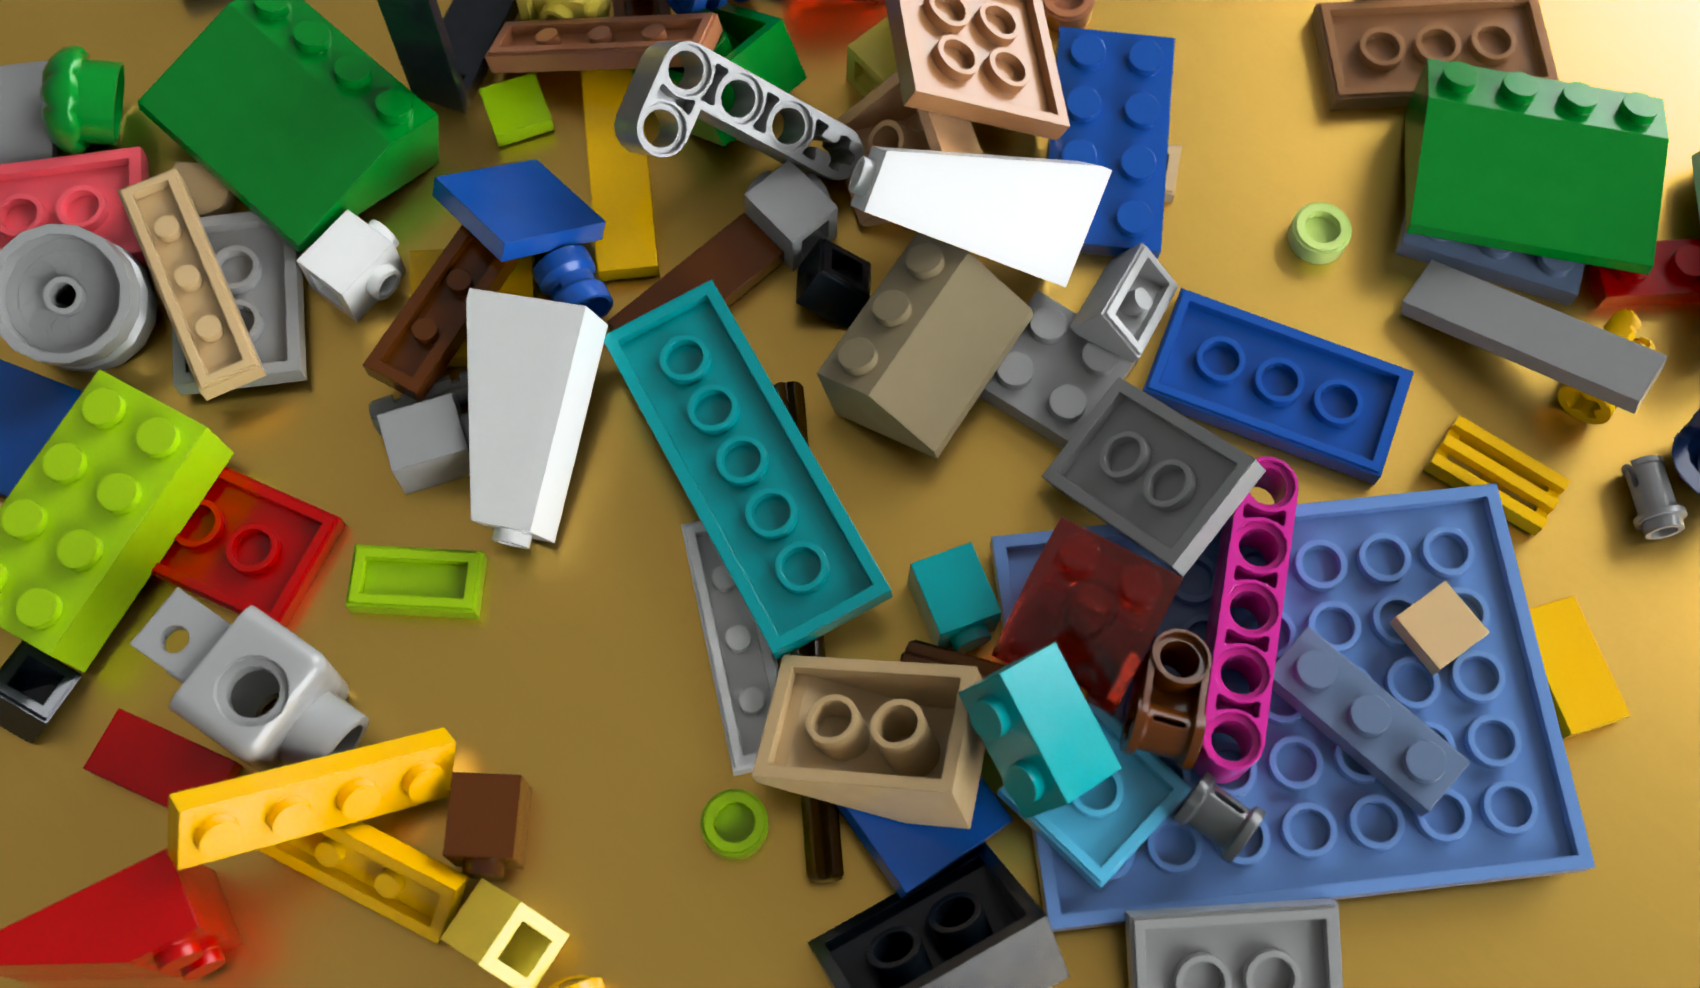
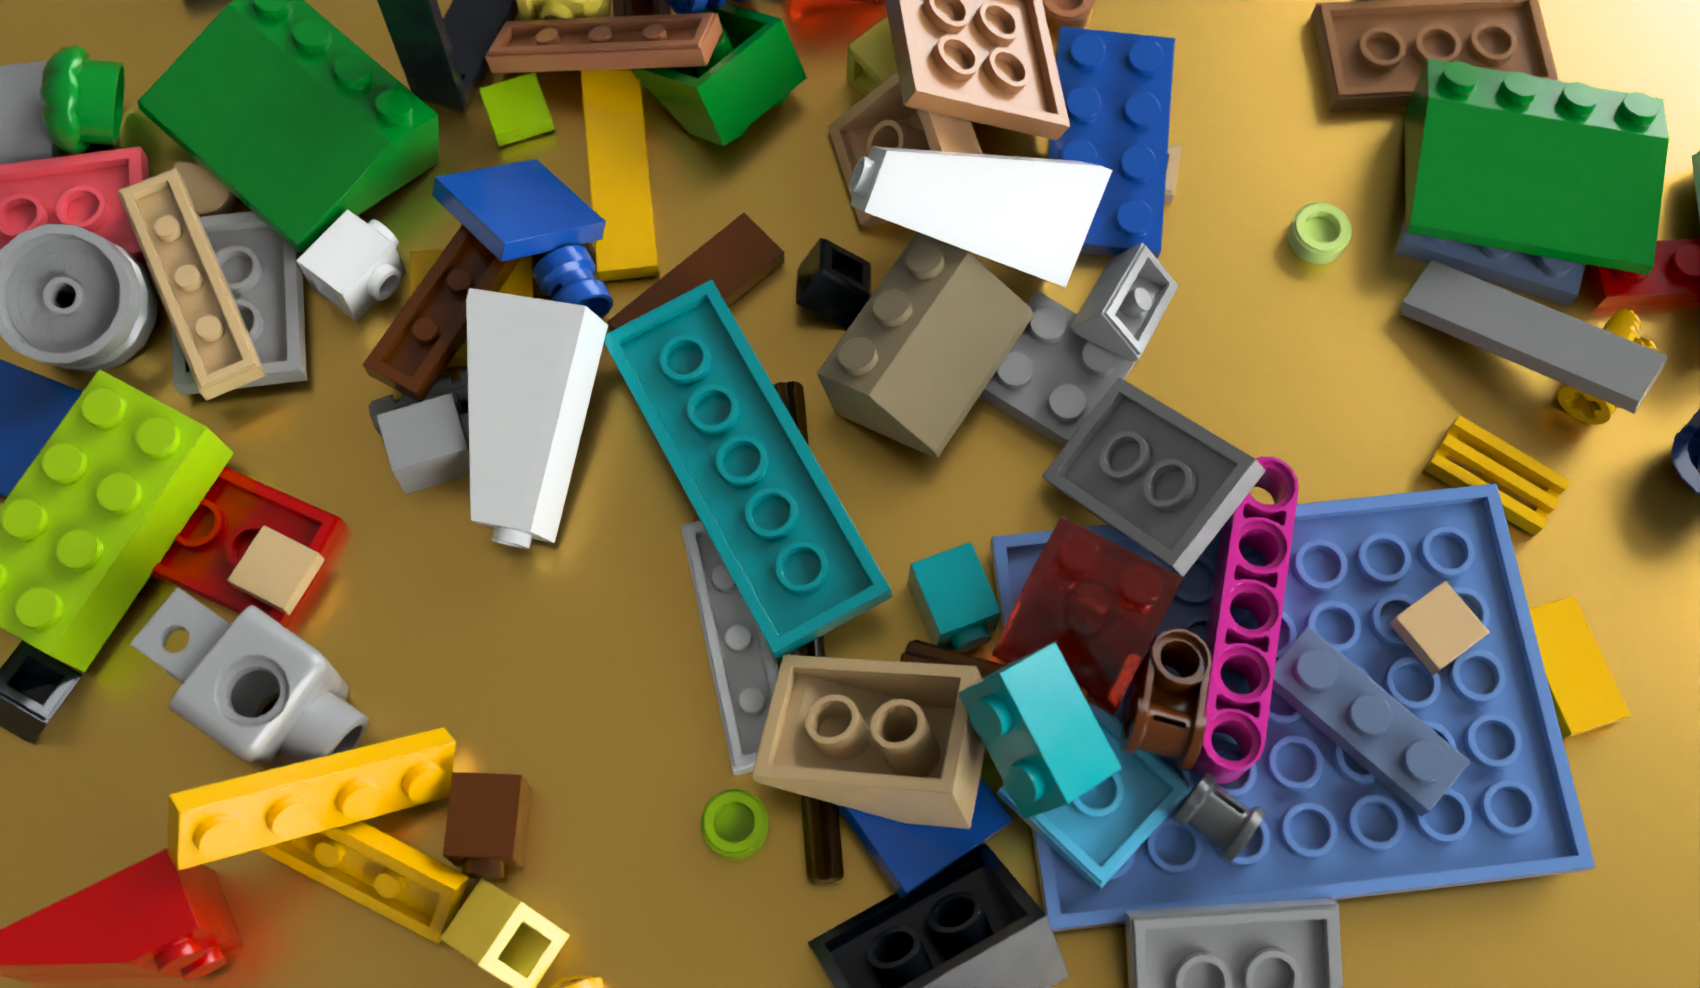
red tile [83,708,243,809] -> none
lime tile [345,544,487,619] -> none
light grey beam [614,41,864,180] -> none
light grey brick [744,160,838,271] -> none
blue tile [1142,288,1414,485] -> none
light grey pin [1621,455,1688,540] -> none
none -> tan tile [227,525,325,616]

